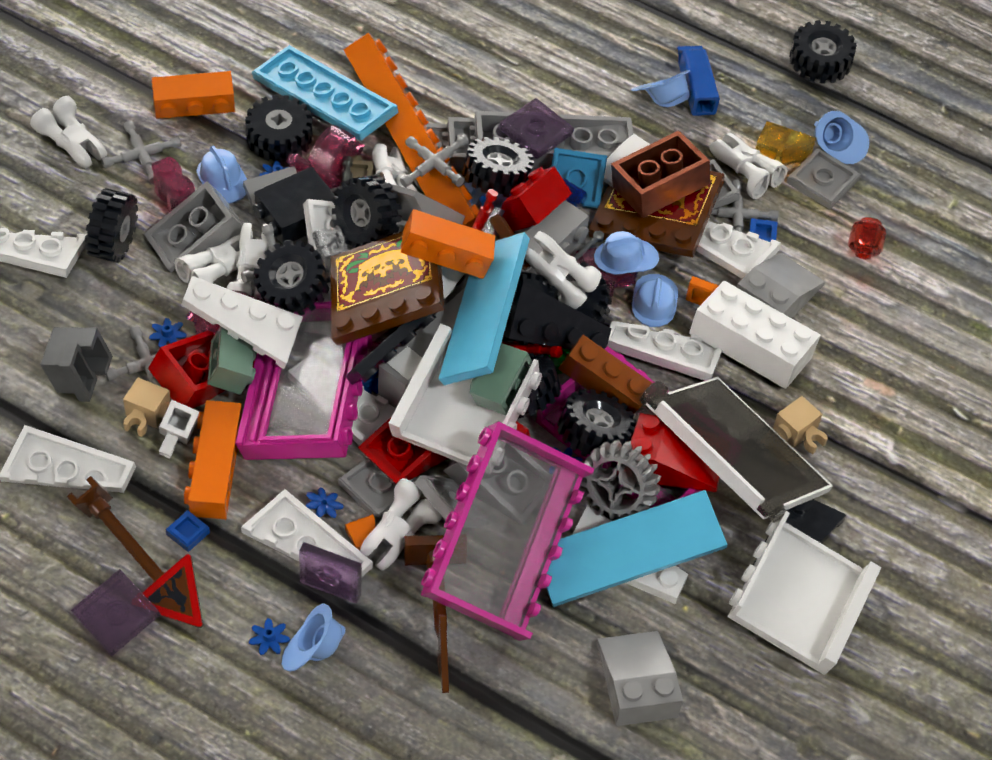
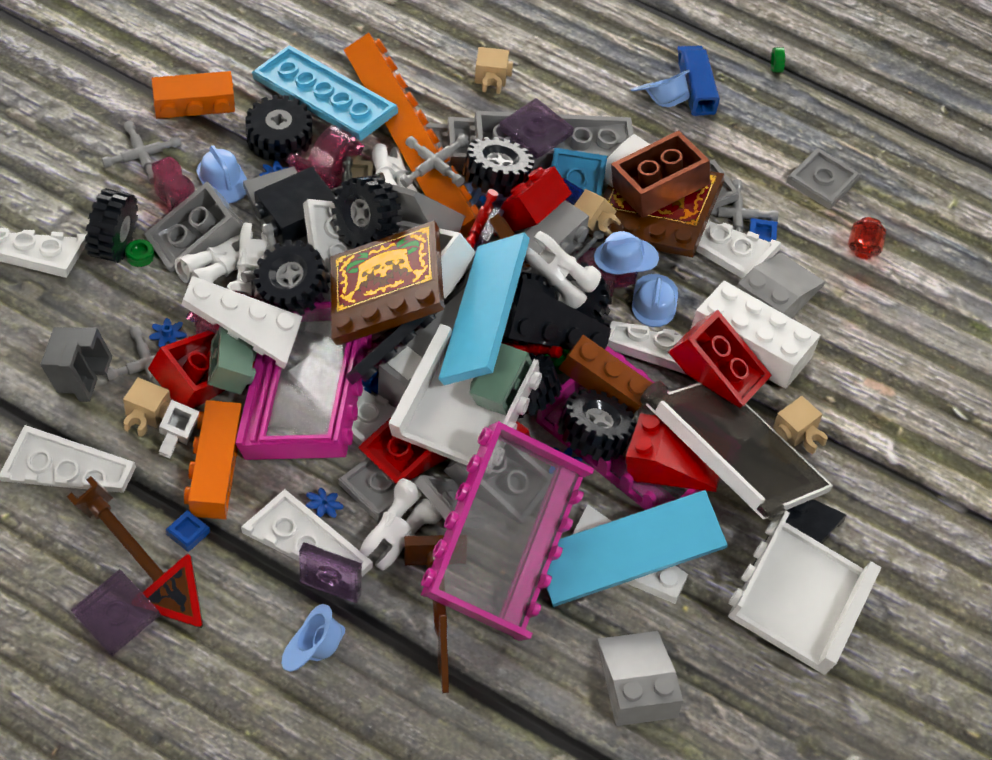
white piece [30,96,107,169] -> none
blue plant [249,618,290,655] -> none
clear tile [312,227,348,260] -> none
orange tile [345,514,376,551] -> none
orange brick [400,209,495,279] -> none
light grey gear [580,440,661,520] -> none
orange tile [685,276,719,305] -> none
white piece [709,133,788,200] -> none
clear yellow slope [755,121,816,166] -> none
black wheel [789,20,857,84] -> none
light blue piece [814,111,869,164] -> none
none -> green tile [125,239,154,267]
none -> tan brick [475,47,513,94]
none -> tan brick [574,189,621,237]
none -> red slope [668,309,772,408]
none -> green tile [770,47,785,73]

